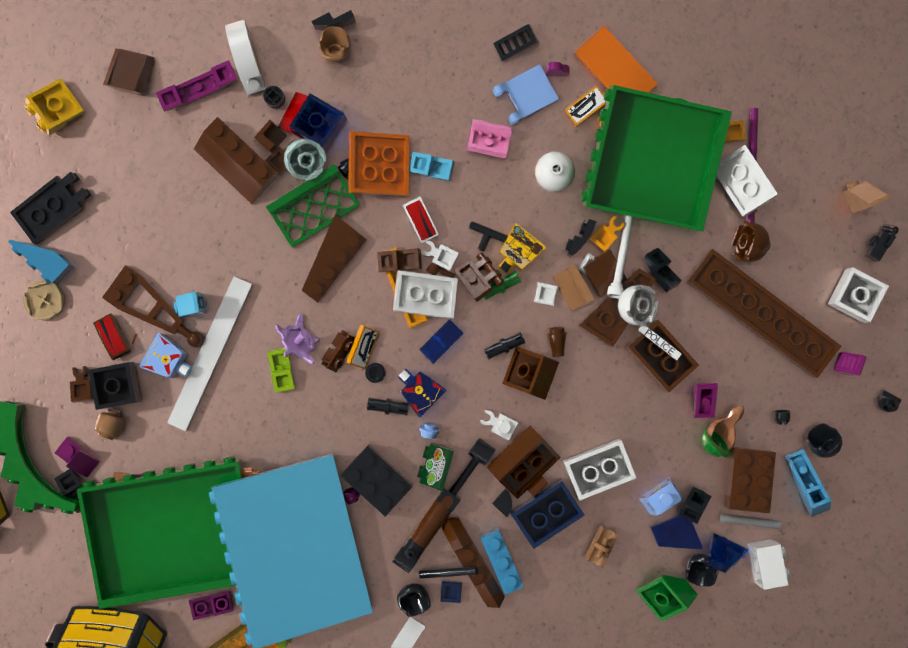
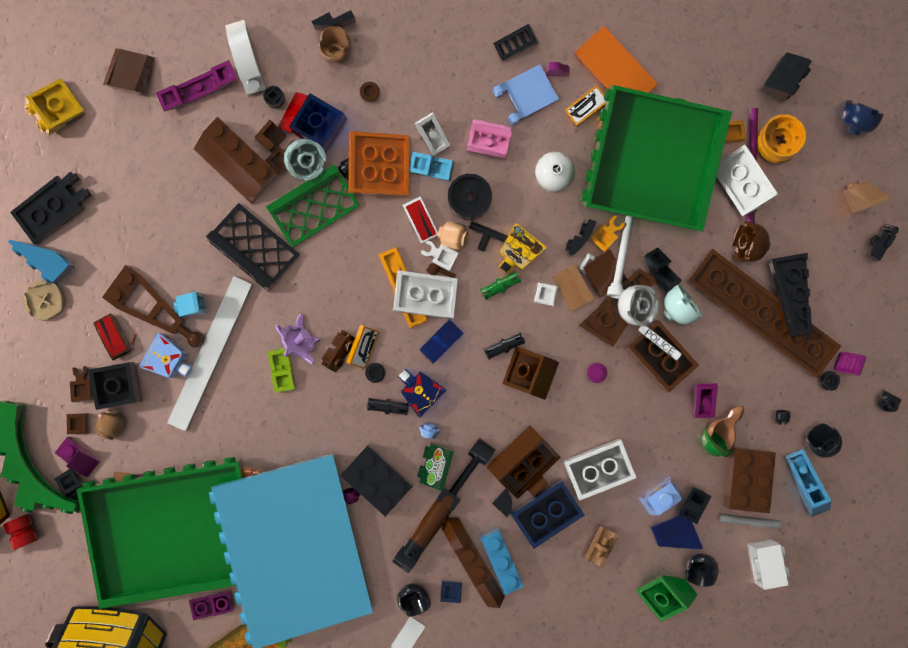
reddish brown wing [302,215,367,303] -> none
reddish brown slope [377,248,422,272] -> none
black bar [419,566,478,579] -> none
reddish brown plate [454,253,504,302] -> none
white plate [480,410,518,440] -> none
reddish brown cone [547,327,567,357] -> none
clear blue wing [707,533,749,573] -> none
white brick [828,267,889,323] -> none
none -> red wheel [3,514,38,550]
none -> reddish brown tile [66,413,89,434]
none -> black fence [206,203,300,292]
none -> reddish brown tile [360,81,380,103]
none -> white slope [415,113,451,156]
none -> light nougat head [438,222,469,250]
none -> black wheel [448,173,492,221]
none -> magenta plate [587,363,607,383]
none -> light aqua cylinder [664,284,703,325]
none -> light orange wheel [757,115,806,164]
none -> black slope [760,52,812,103]
none -> black wing [768,253,812,338]
none -> black plate [820,371,840,391]
none -> dark blue cylinder [841,99,884,136]

